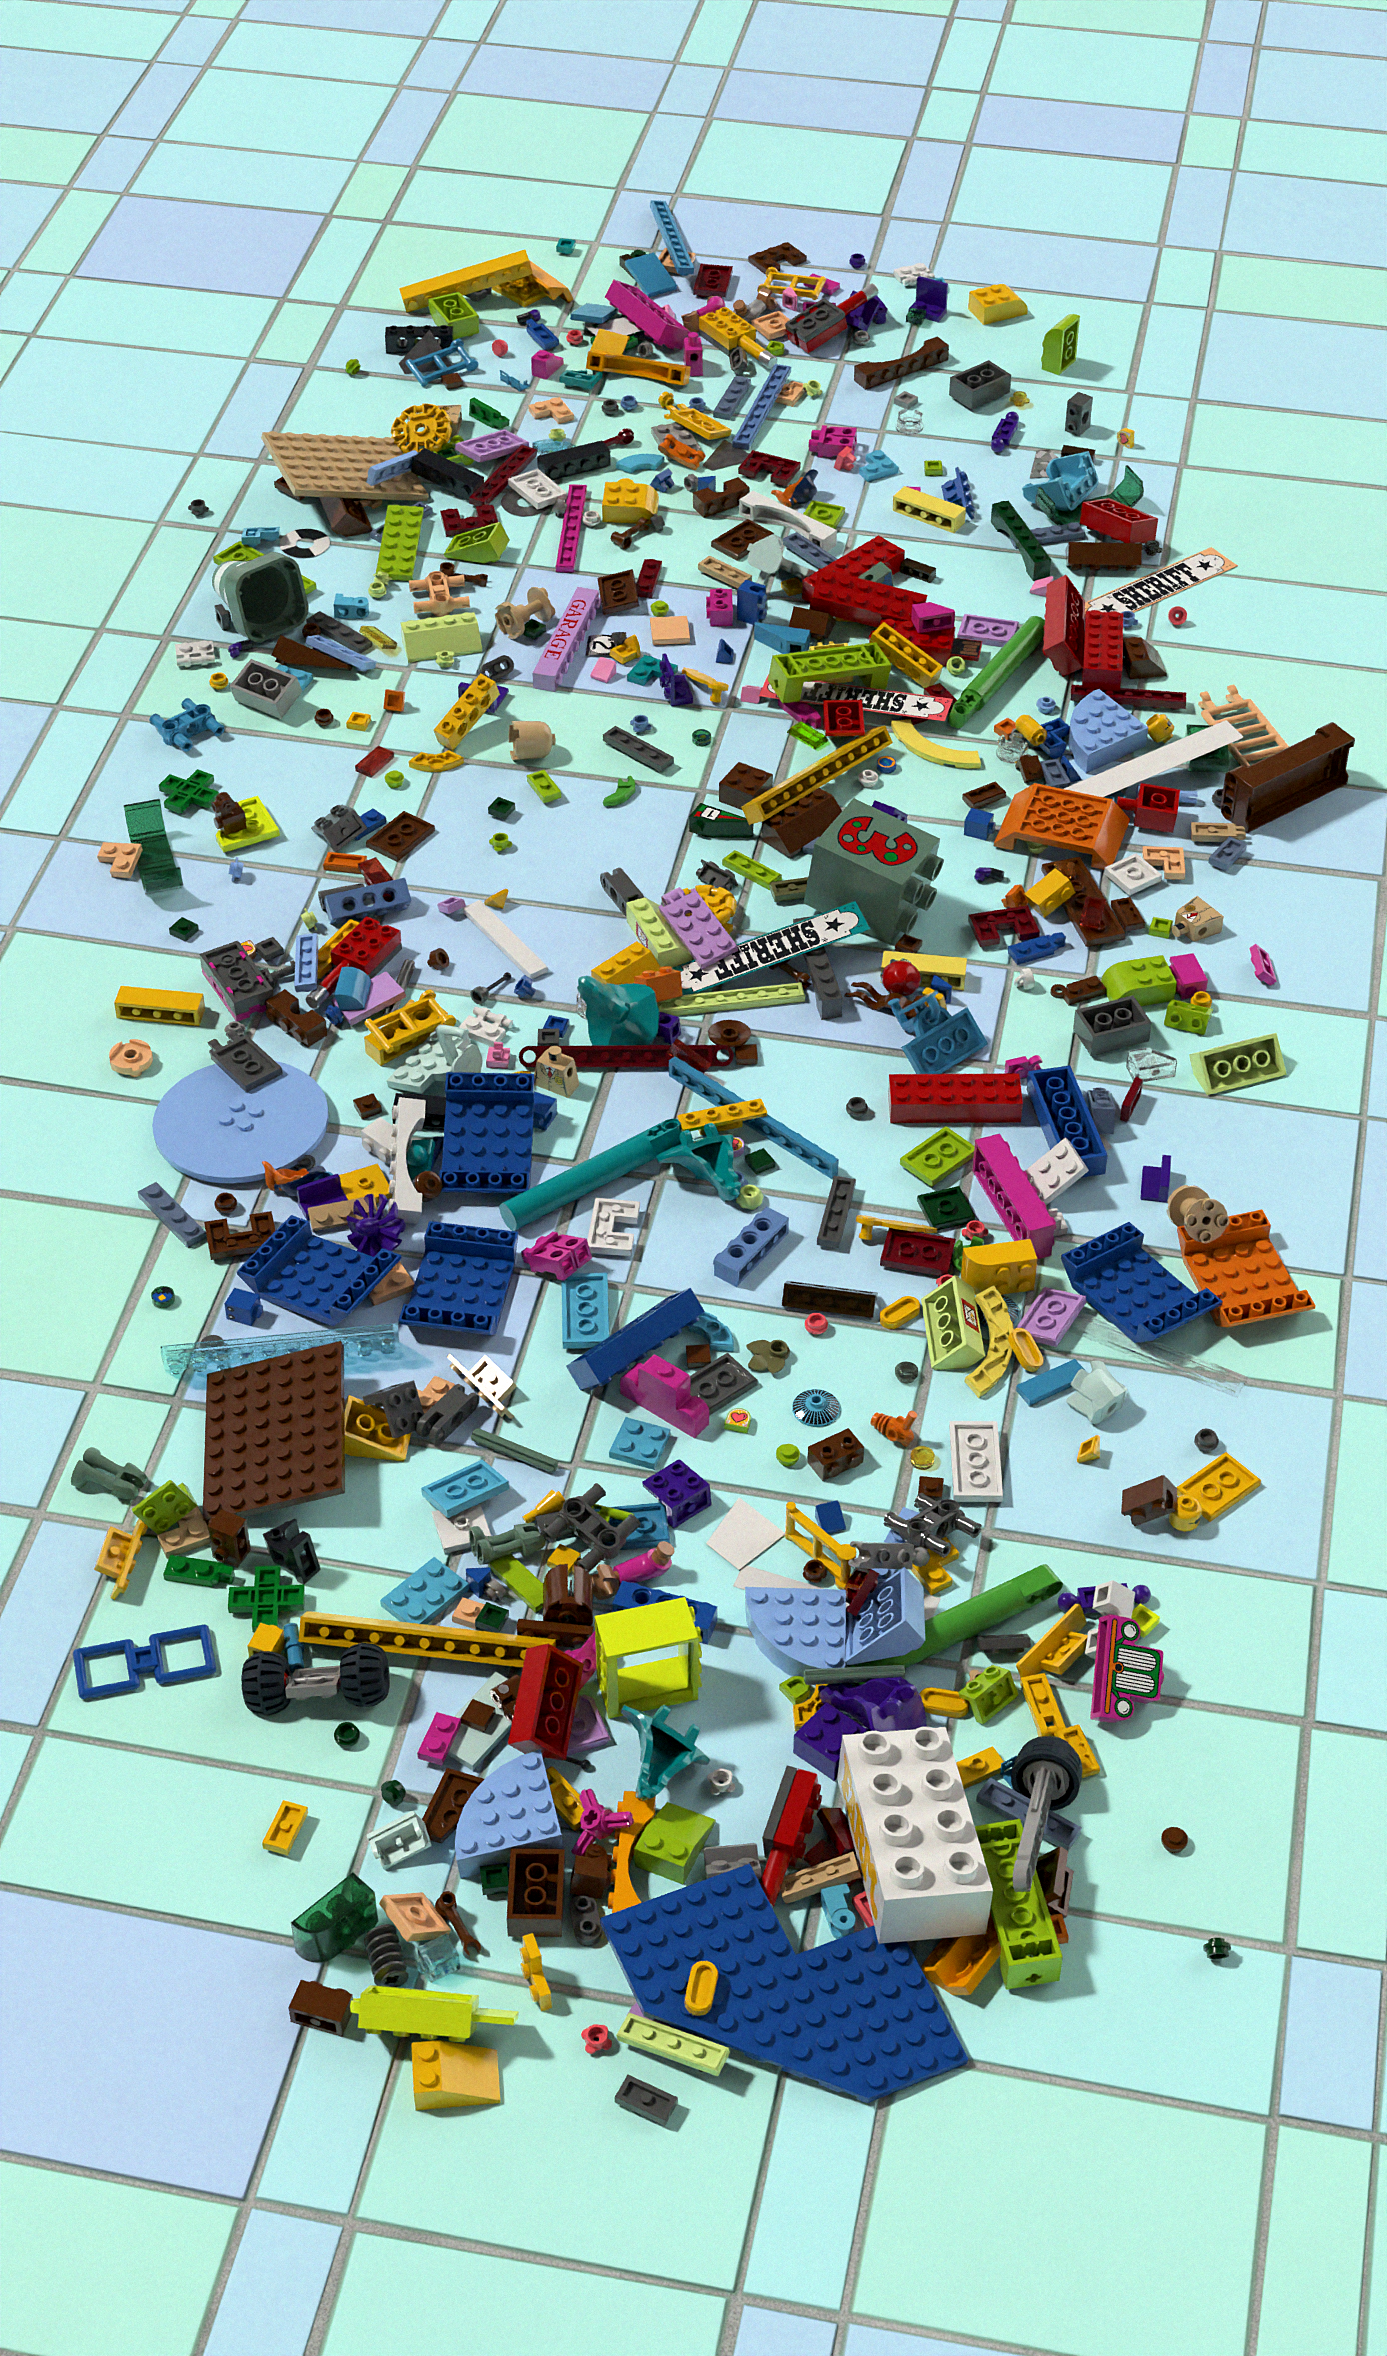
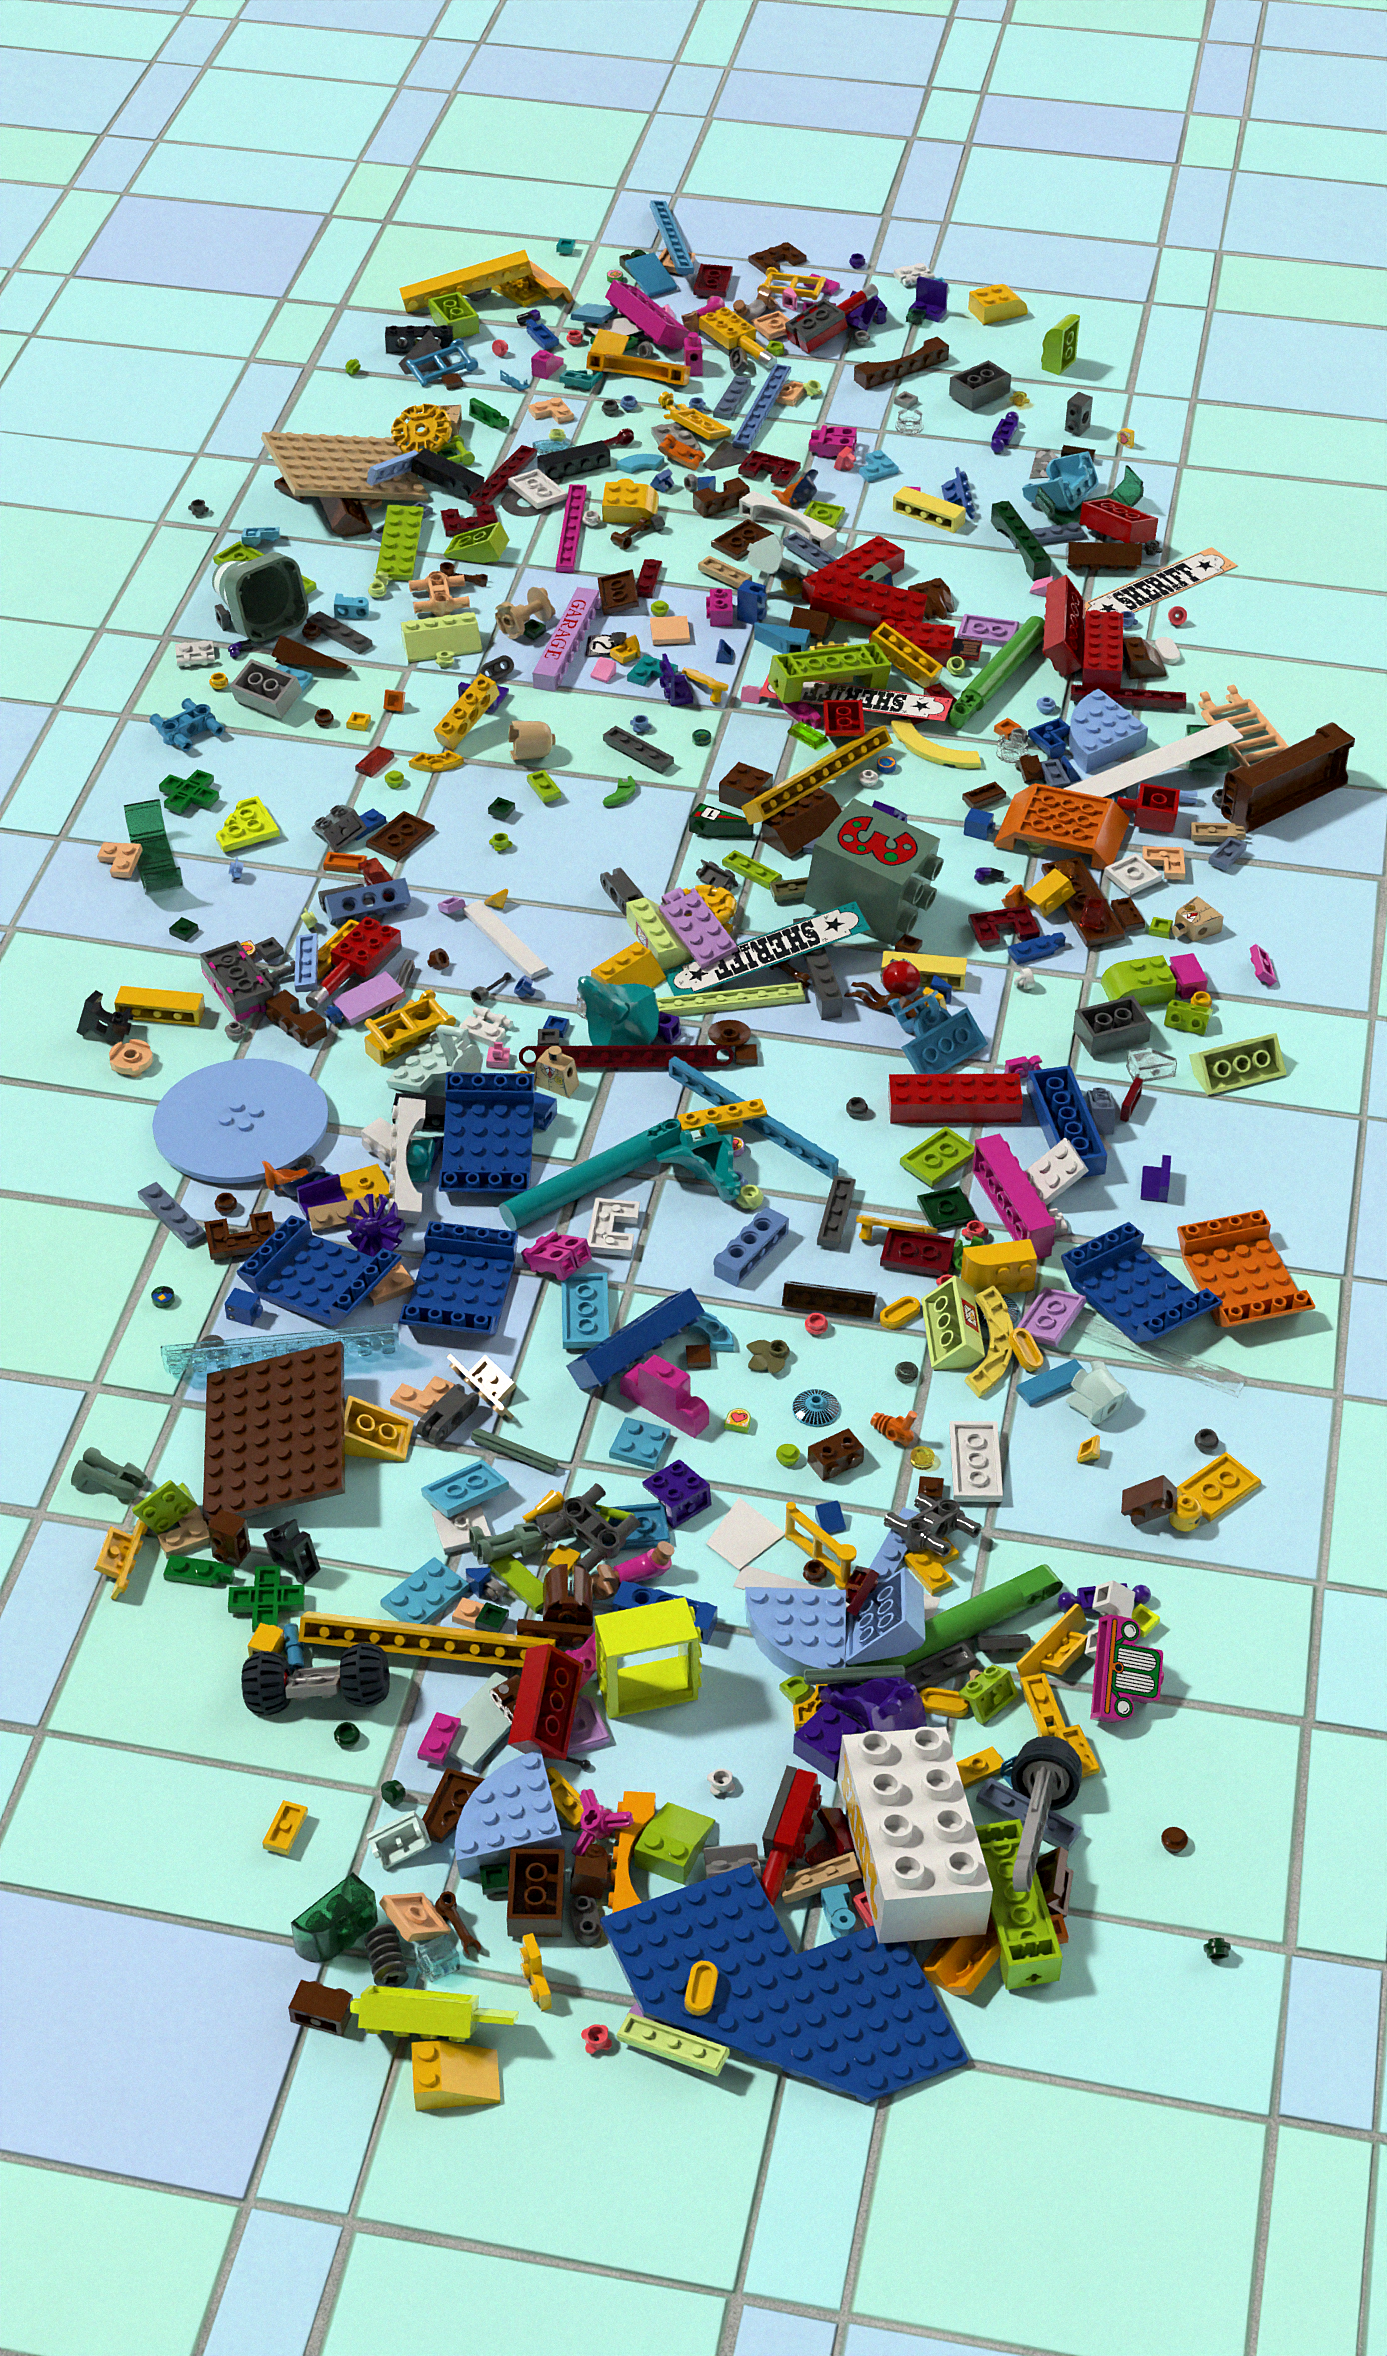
blue bar [73,1624,217,1699] -> none
dark grey tile [207,1030,283,1092] -> none
reddish brown brick [211,792,247,835] -> none
sticker [280,529,330,558] -> none
light blue plate [306,635,376,672] -> none
dark azure brick [334,967,371,1011] -> none
reddish brown plate [353,1093,382,1119] -> none
clear yellow tile [359,626,398,649] -> none
dark grey bracket [363,1380,424,1439] -> none
reddish brown head [412,1171,443,1202] -> none
lavender tile [455,429,529,463] -> none
reddish brown tile [461,1699,496,1732] -> none
light grey plate [552,498,567,516] -> none
dark grey plate [614,2075,678,2126] -> none
teal animal [621,1705,710,1801] -> none
orange brick [634,966,683,1002] -> none
clear red tile [666,1039,711,1074] -> none
dark grey tile [690,1353,758,1416] -> none
dark green tile [745,1148,775,1174] -> none
light grey plate [848,1541,930,1570] -> none
dark brown piece [900,558,936,583] -> none
dark pink slope [911,602,955,633] -> none
lime tile [924,460,943,476] -> none
yellow head [1015,715,1047,746] -> none
reddish brown hinge [1050,975,1106,1006] -> none
yellow head [1146,713,1174,743] -> none
tan piece [1166,1185,1230,1244] -> none
none -> black tile [76,990,134,1042]
none -> bright green tile [607,270,623,283]
none -> dark grey plate [904,1641,977,1693]
none -> reddish brown plate [908,578,955,620]
none -> white tile [1155,637,1180,665]

